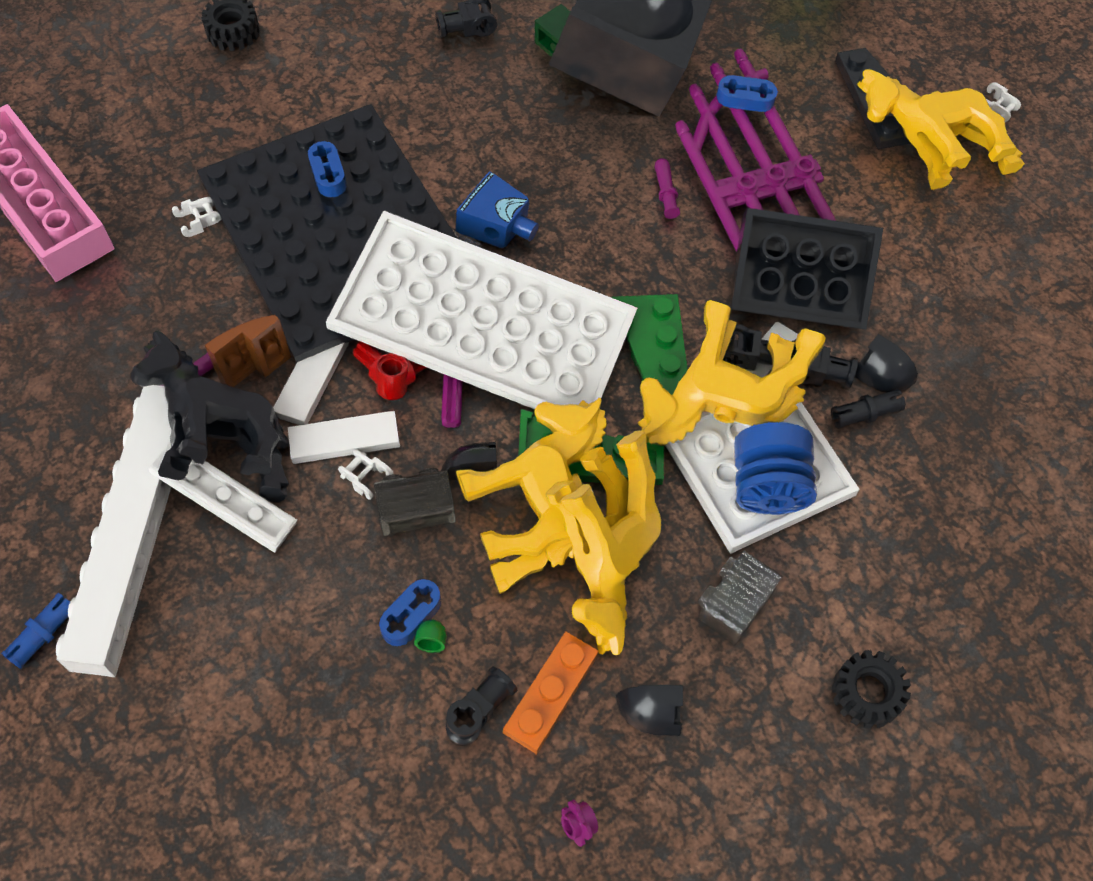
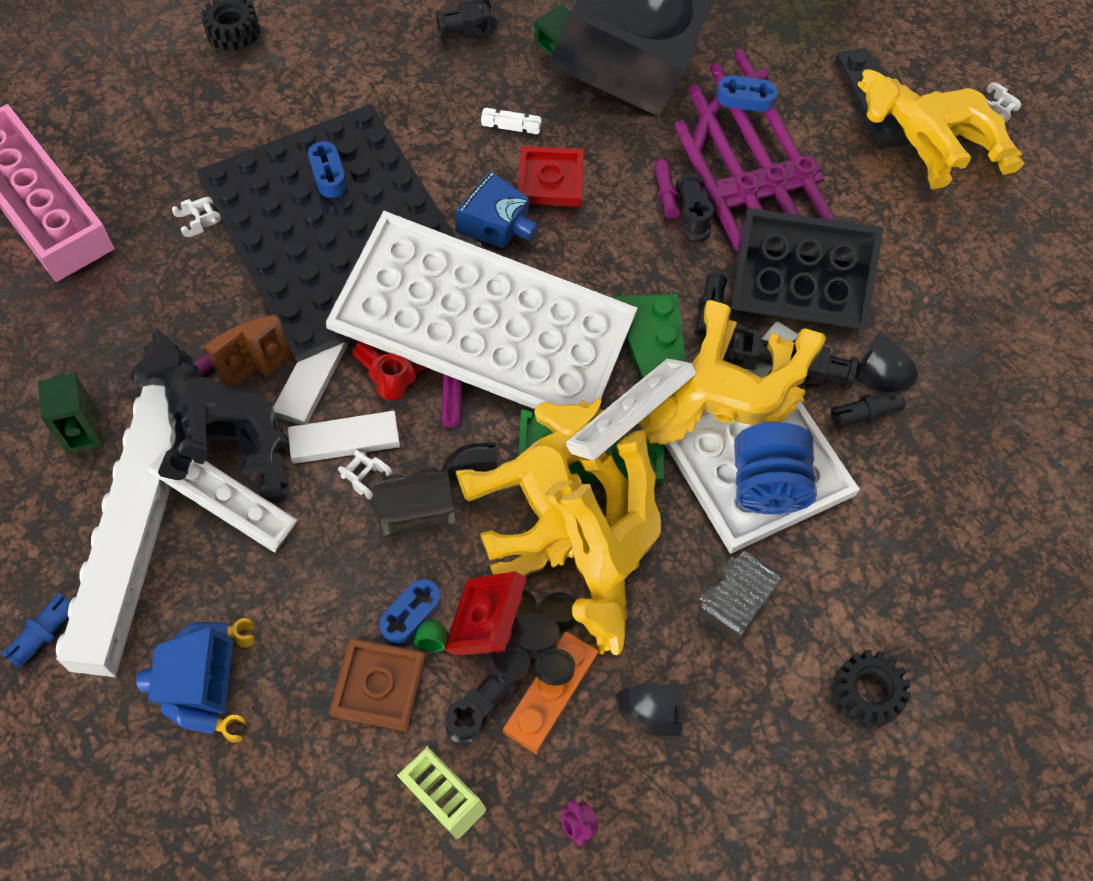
none -> dark green brick [37,373,103,454]
none -> blue torso [136,618,255,743]
none -> dark orange tile [329,638,427,732]
none -> yellowish green slope [397,746,486,839]
none -> red plate [444,571,527,656]
none -> white axle [481,107,542,135]
none -> black piece [490,590,576,686]
none -> red plate [518,146,584,207]
none -> white tile [566,359,696,461]
none -> black connector [675,173,713,241]
none -> black pin [694,273,727,340]

